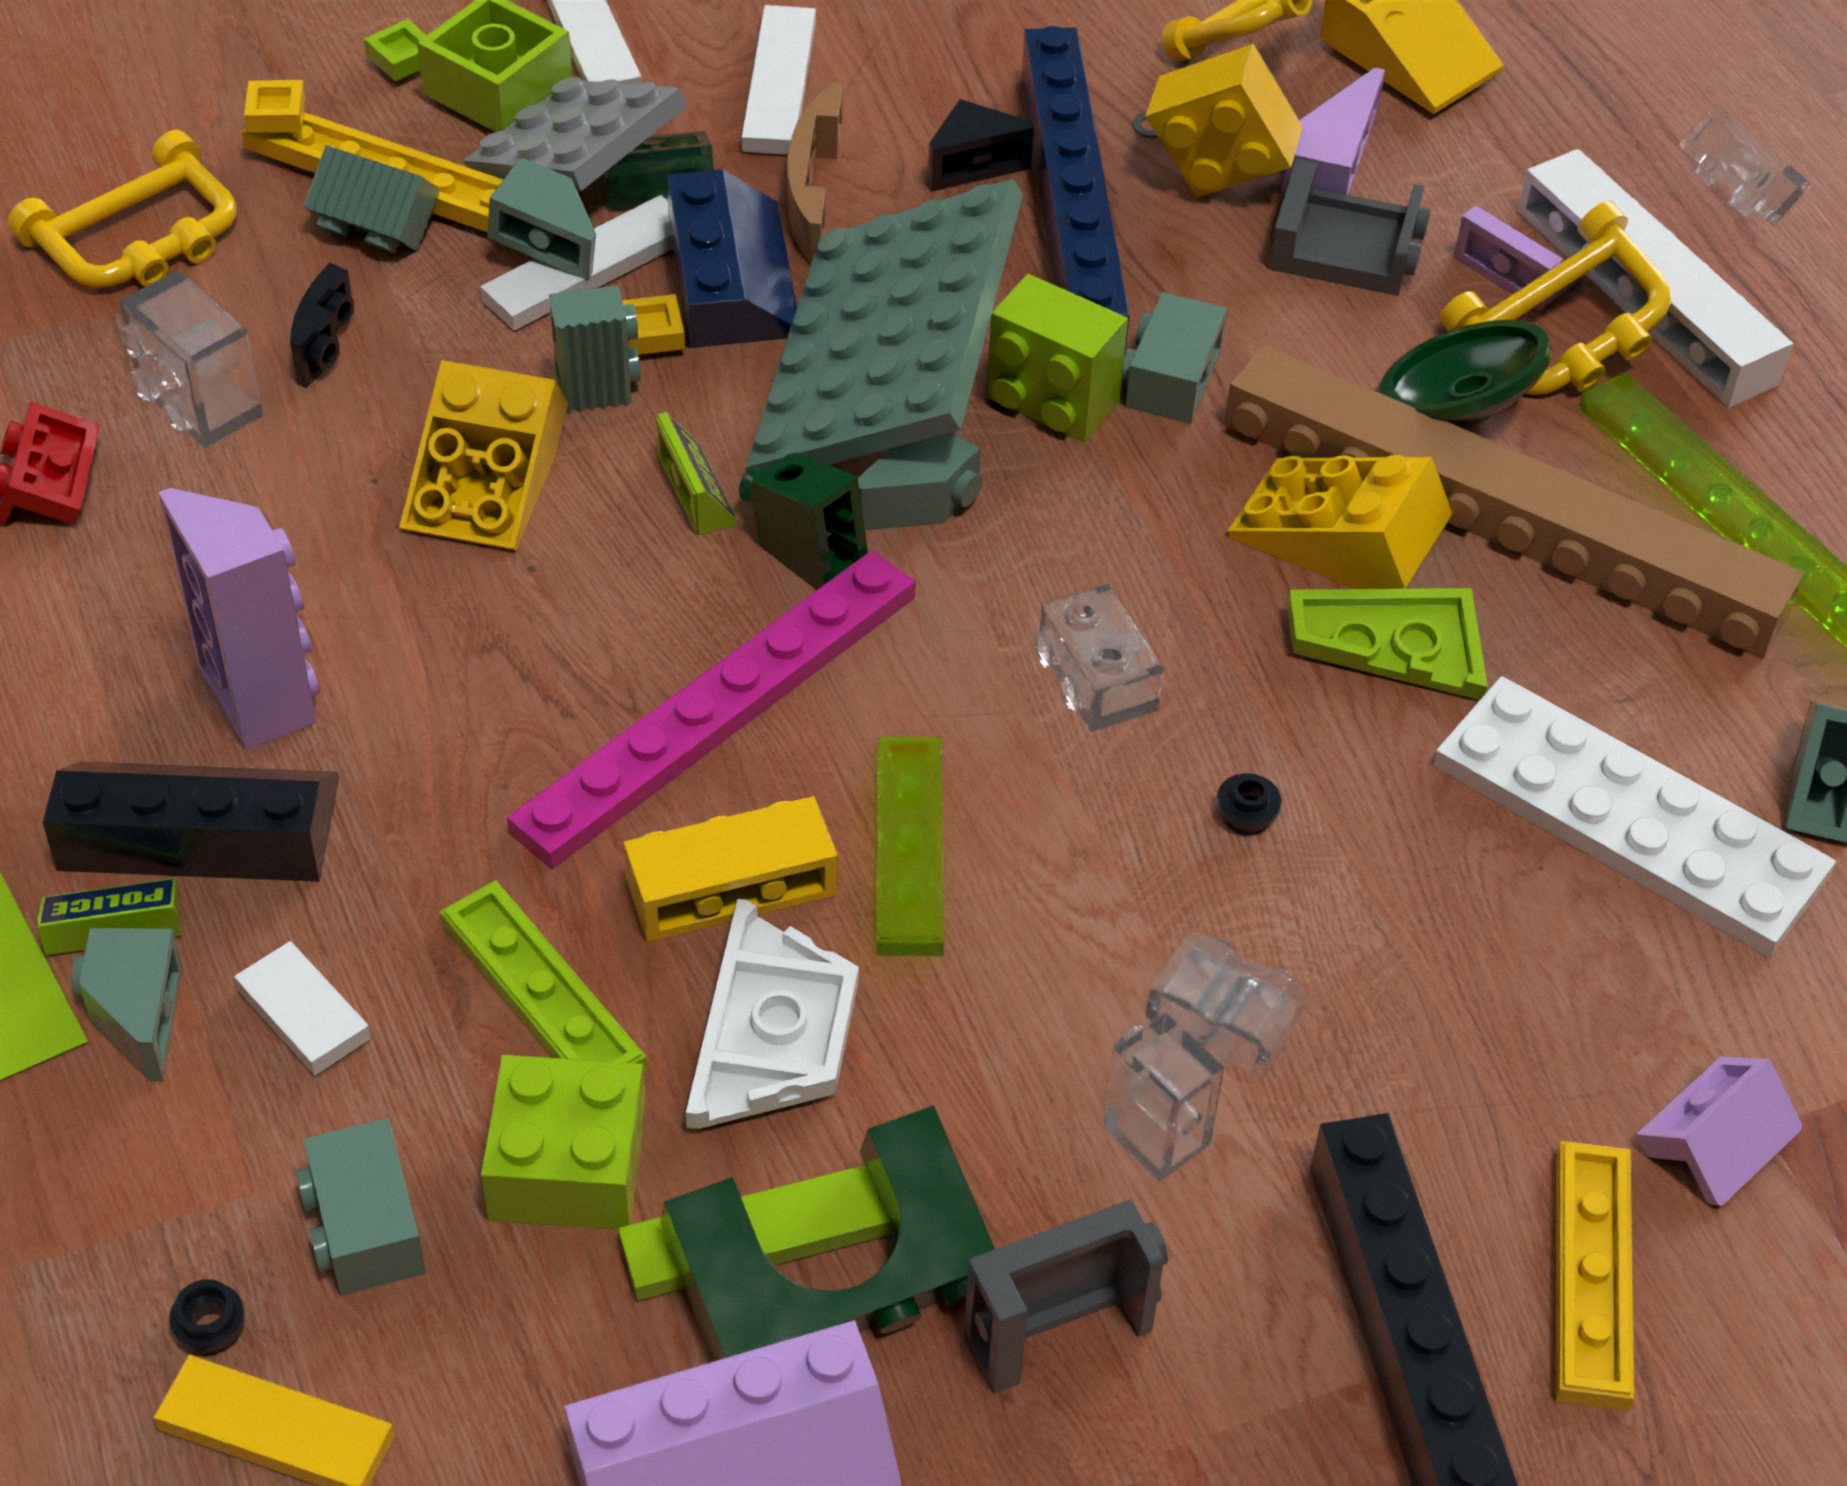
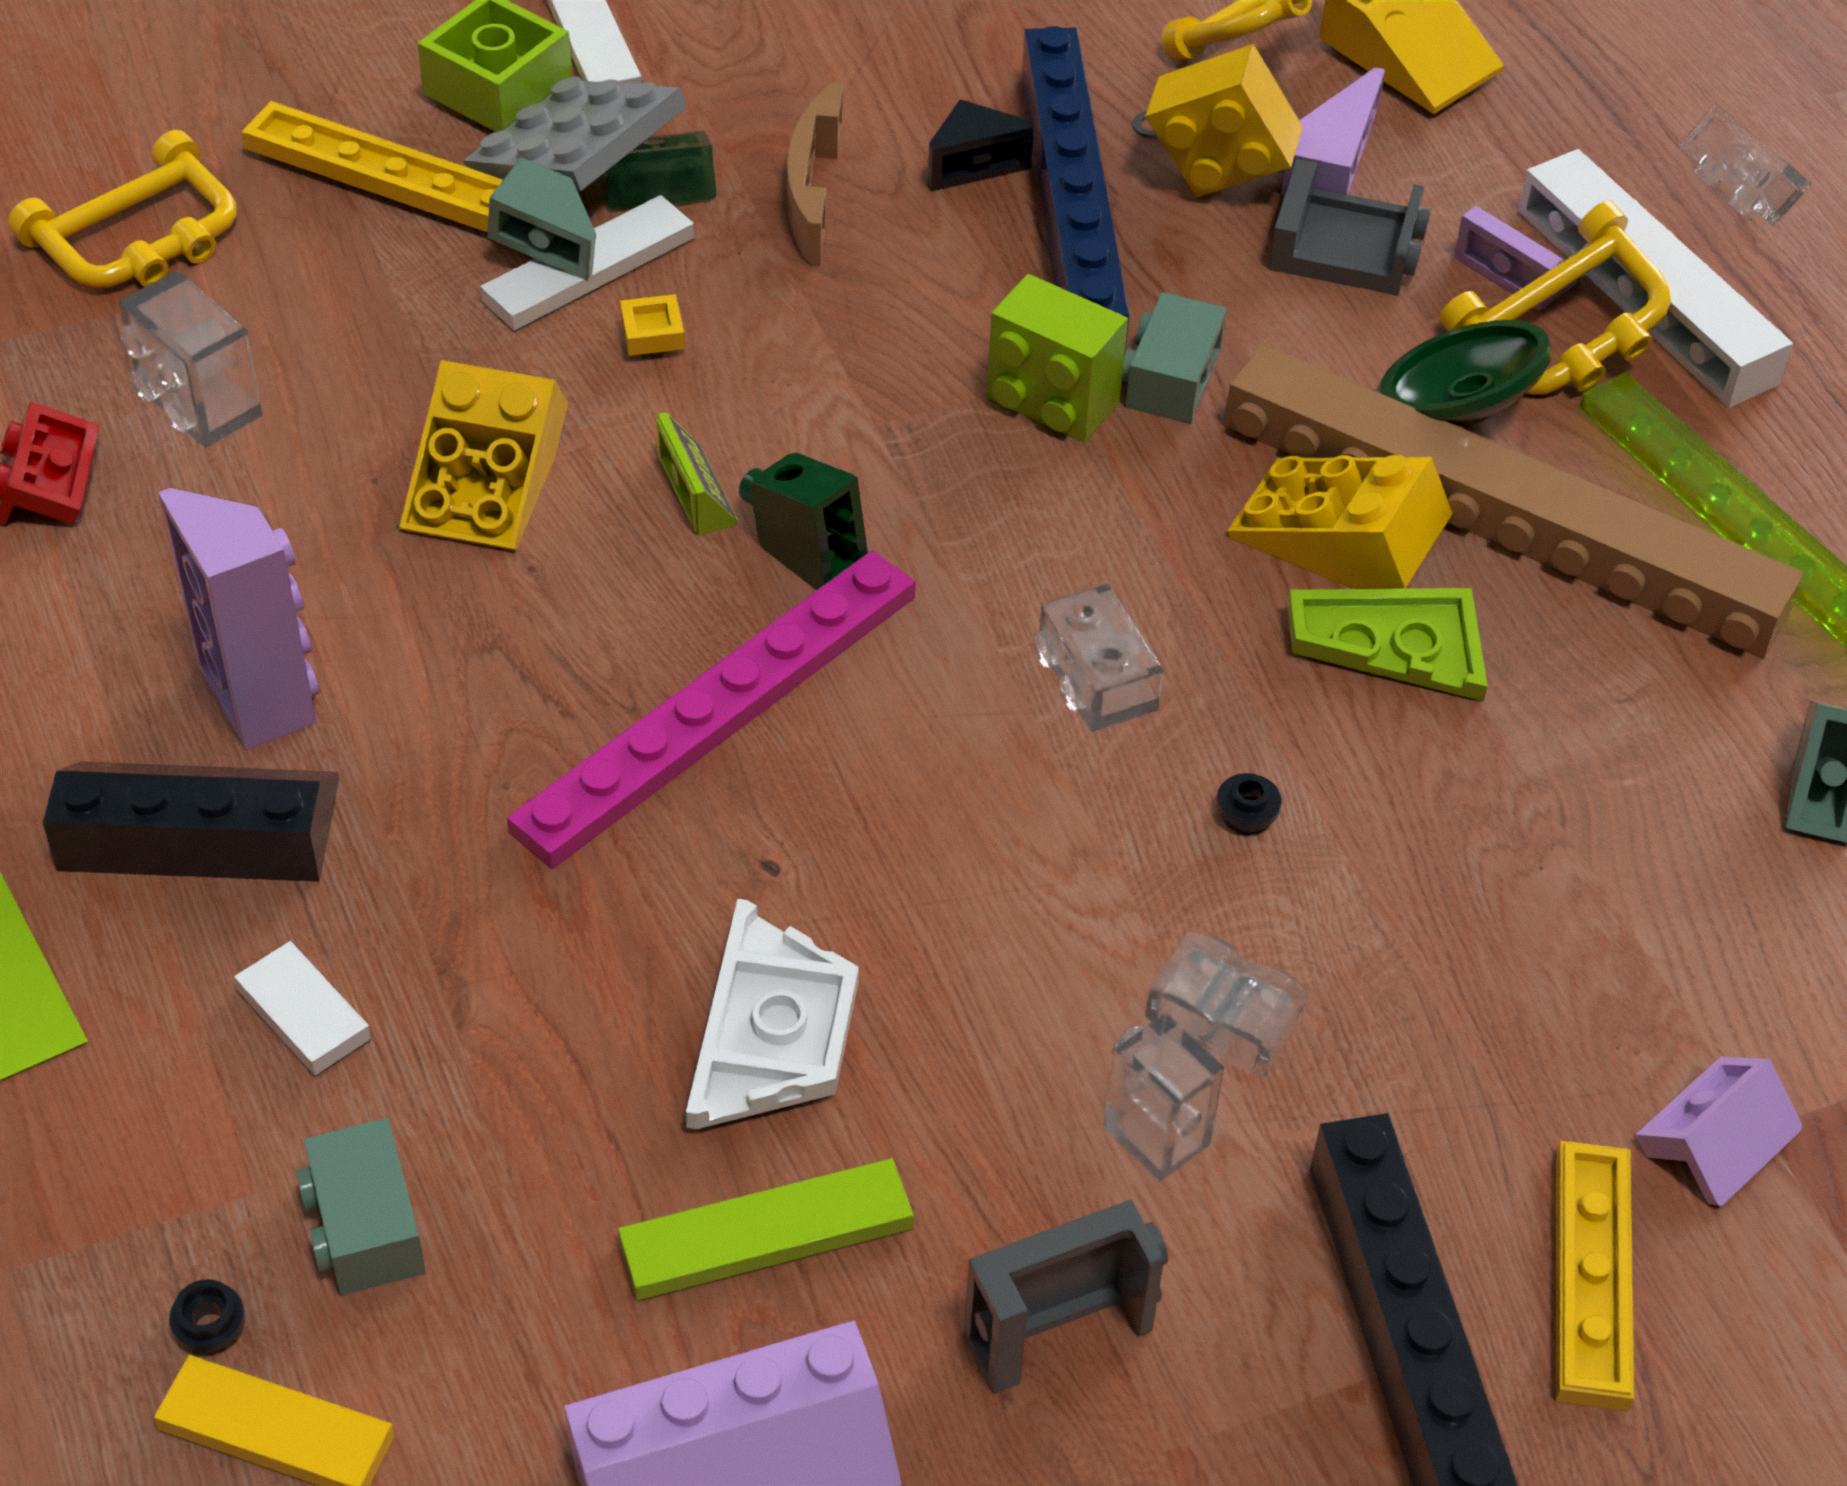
lime slope [37,877,182,956] -> none
sand green slope [72,928,183,1081] -> none
yellow plate [244,80,306,134] -> none
black slope [290,263,354,388] -> none
sand green brick [303,145,439,254] -> none
lime plate [364,19,427,81] -> none
lime tile [439,880,647,1072] -> none
lime brick [481,1055,646,1229] -> none
sand green brick [548,285,641,415] -> none
yellow brick [623,796,838,942] -> none
dark green arch [660,1105,995,1361] -> none
dark blue slope [667,169,797,348] -> none
white tile [742,5,816,155] -> none
sand green plate [745,178,1023,471] -> none
sand green slope [858,432,982,530] -> none
clear neon green tile [877,736,944,956] -> none
white plate [1433,676,1837,958] -> none

